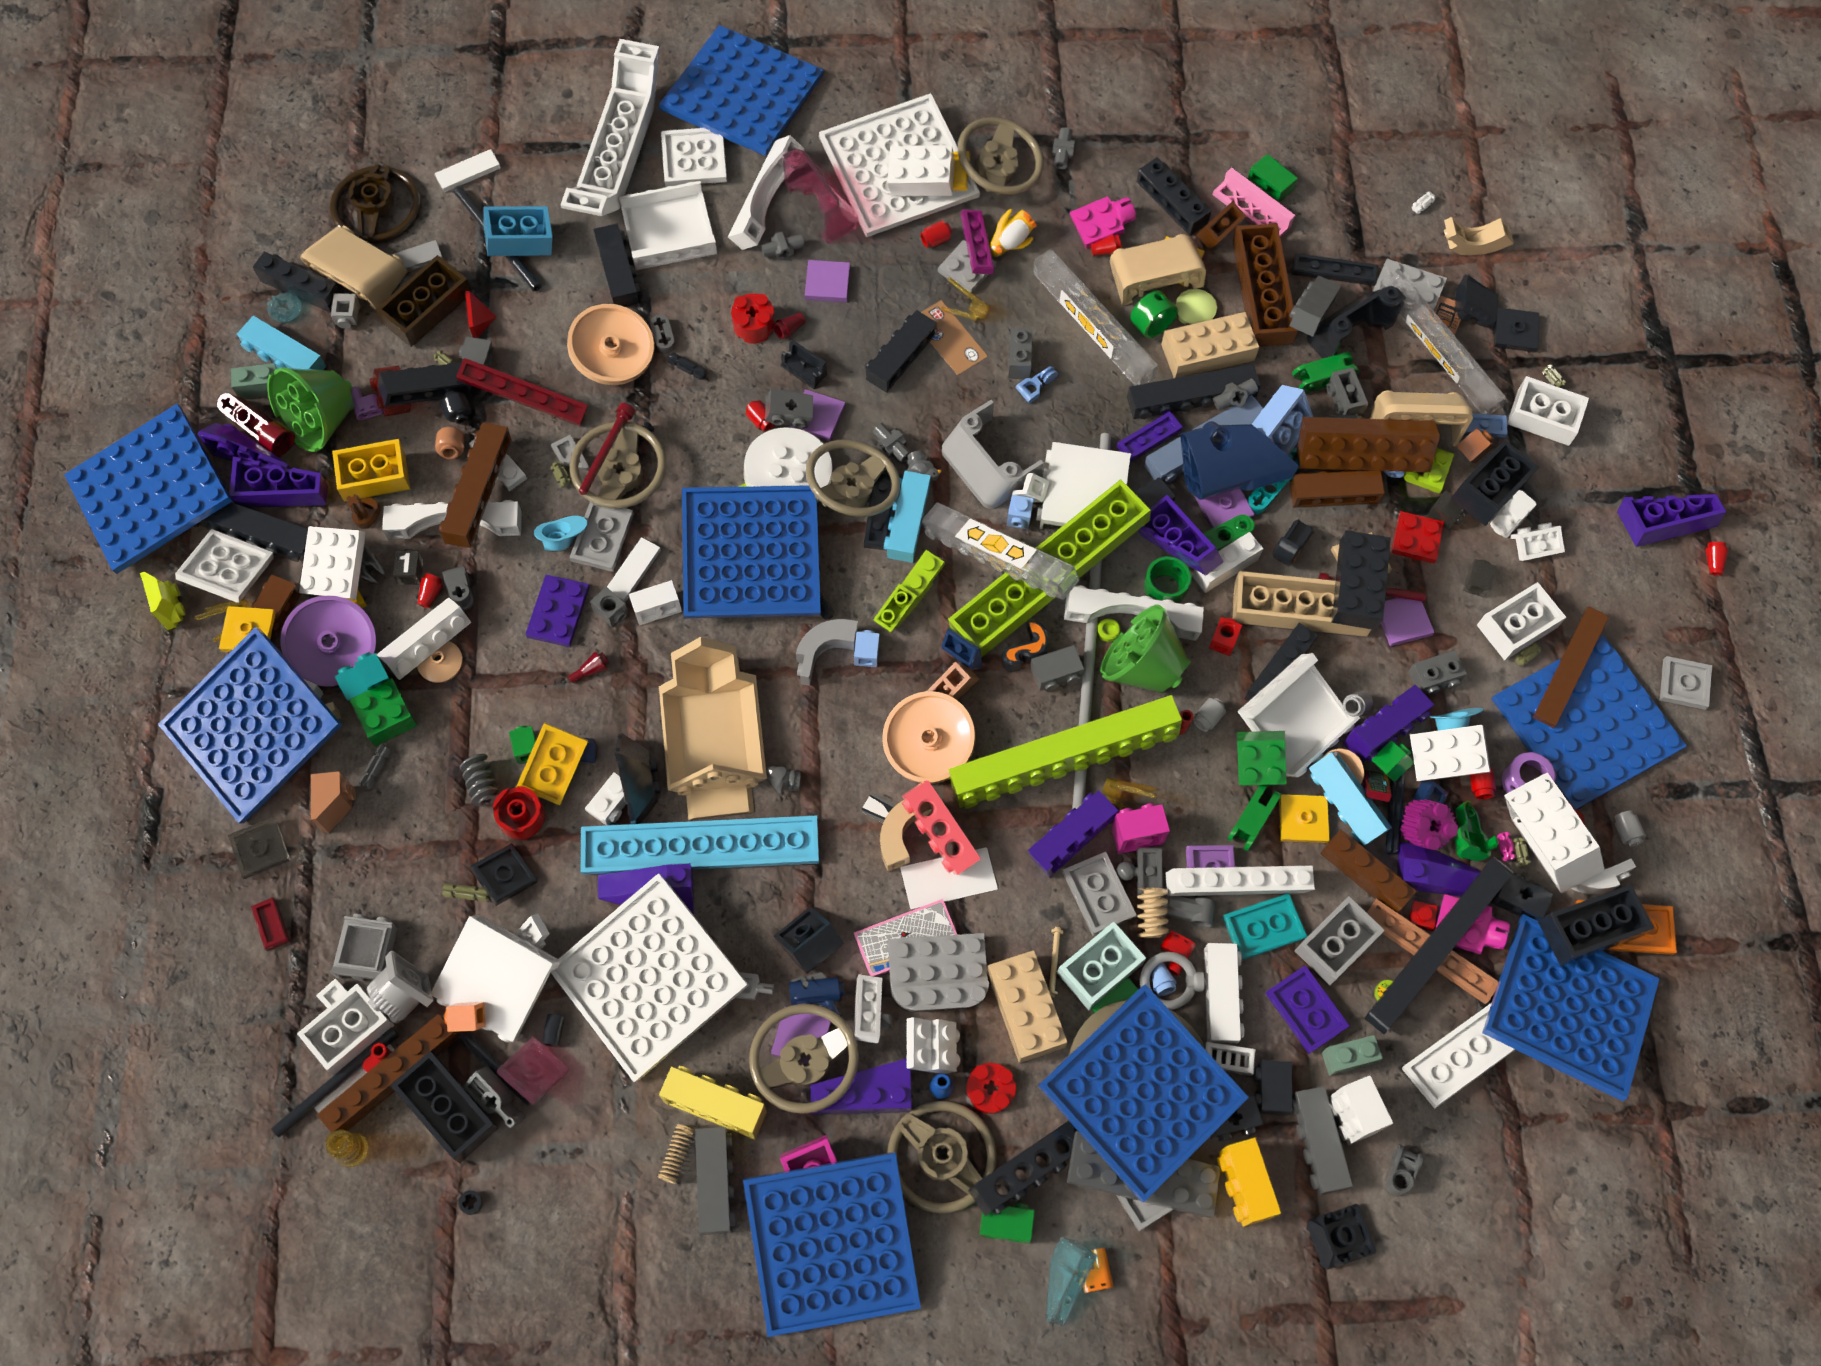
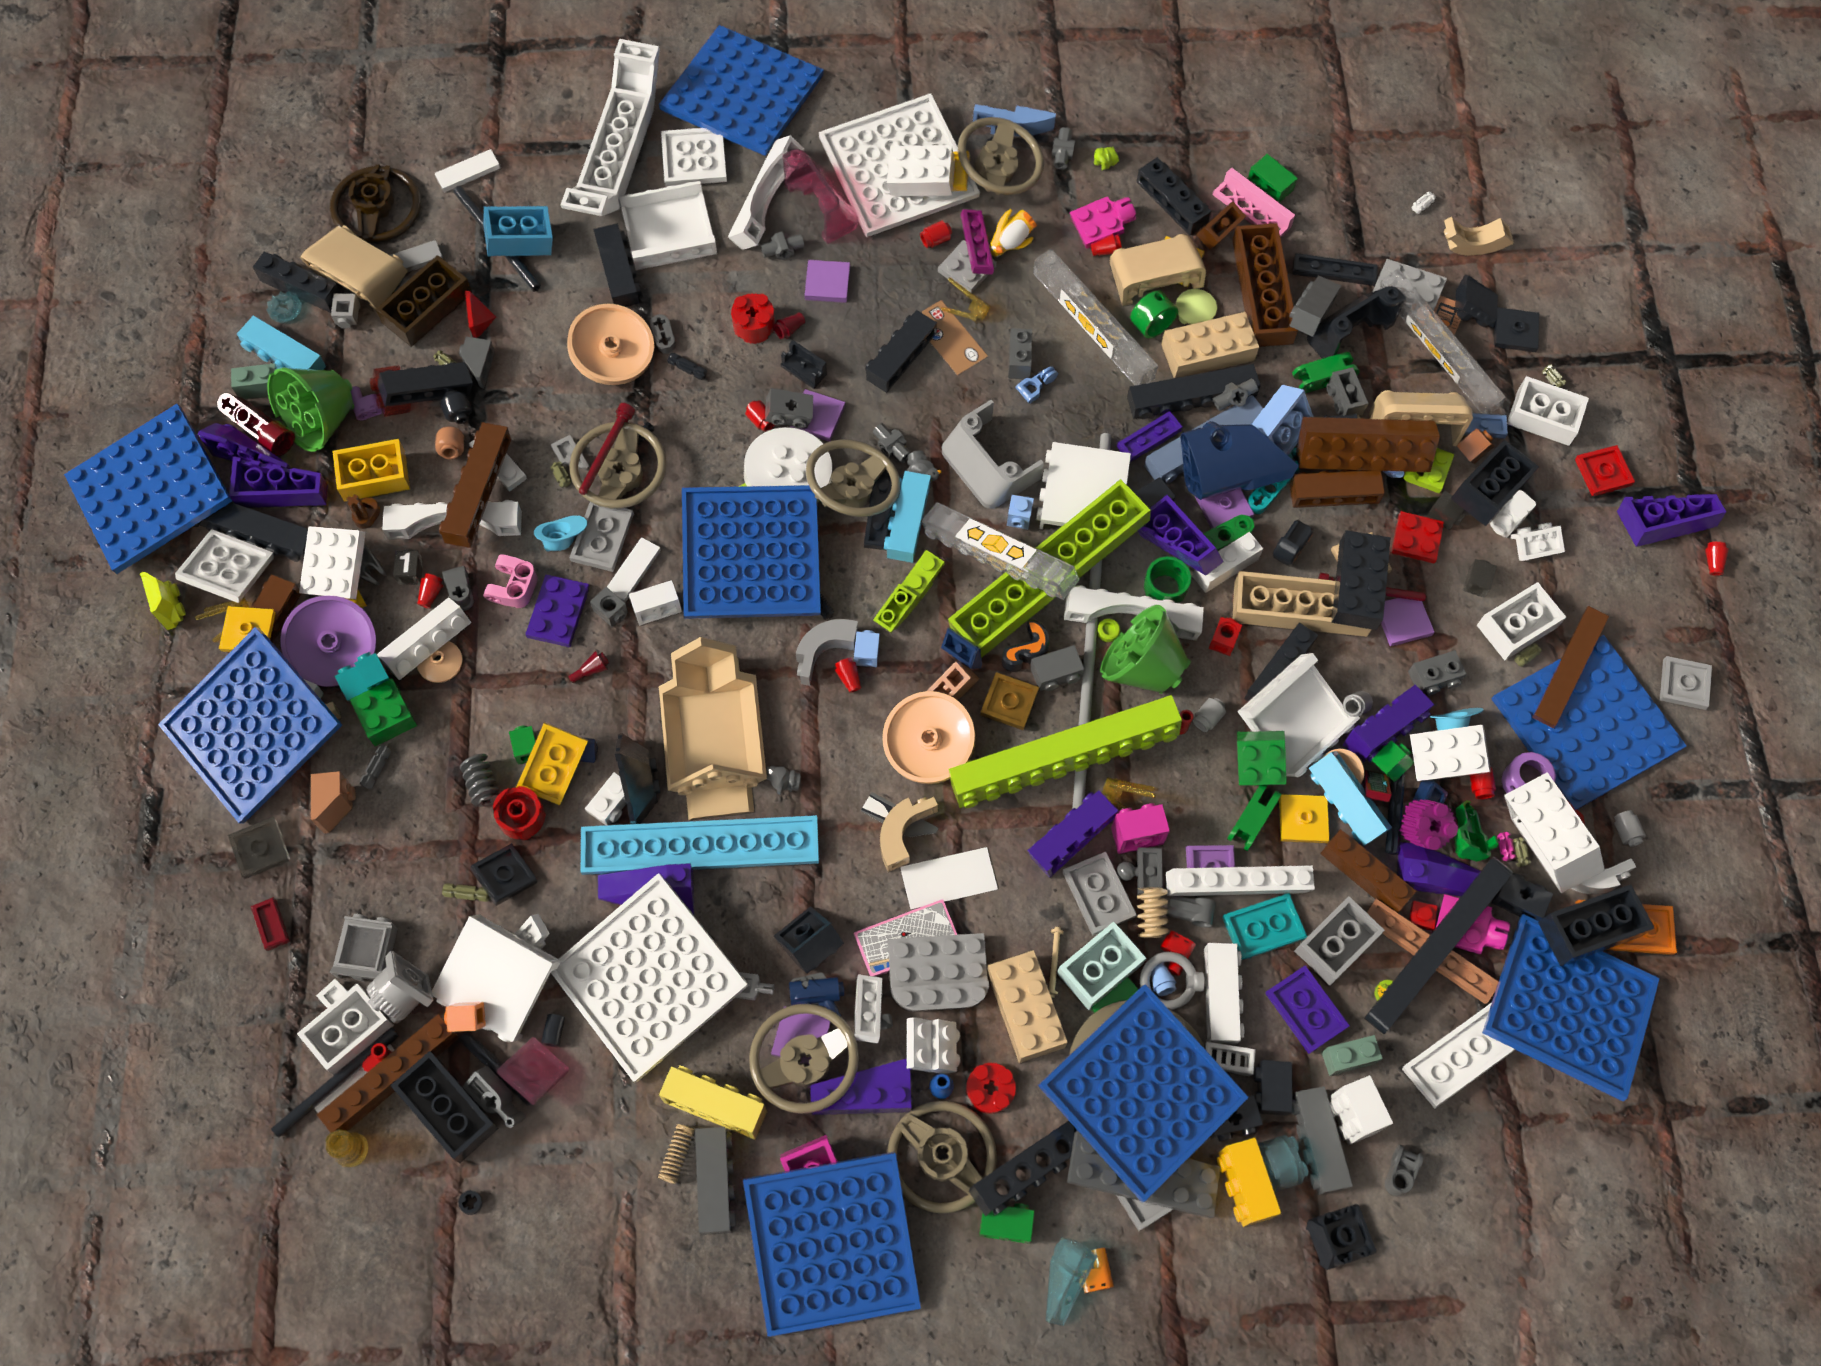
dark red plate [456,358,588,426] -> none
coral brick [902,780,981,875] -> none
white panel [1012,473,1050,503] -> none
none -> bright pink piece [483,555,538,608]
none -> red cone [835,657,862,693]
none -> medium blue slope [973,104,1056,136]
none -> pearl gold plate [980,672,1039,730]
none -> lime arm [1094,147,1119,170]
none -> clear light blue brick [1257,1135,1308,1193]
none -> red plate [1575,445,1635,496]

